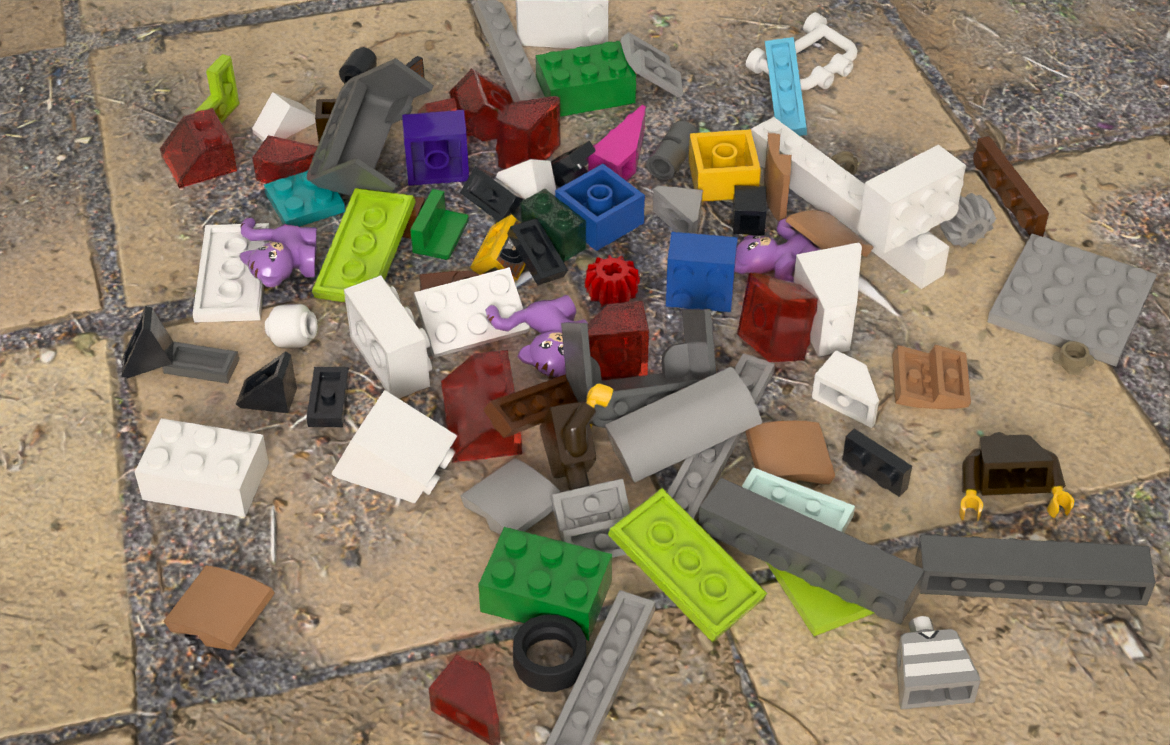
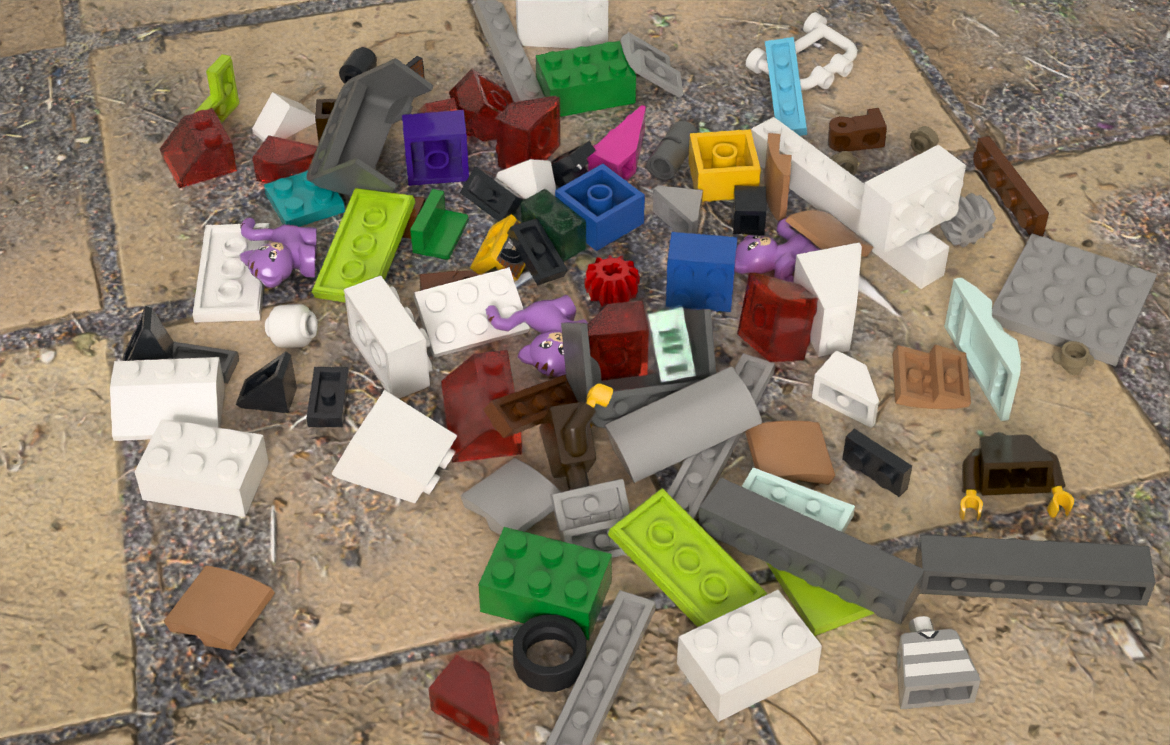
none -> white slope [110,357,225,441]
none -> clear green brick [646,304,696,383]
none -> white brick [677,590,822,722]
none -> reddish brown leg [828,108,887,152]
none -> dark tan plate [910,126,939,154]
none -> light aqua slope [944,277,1021,421]

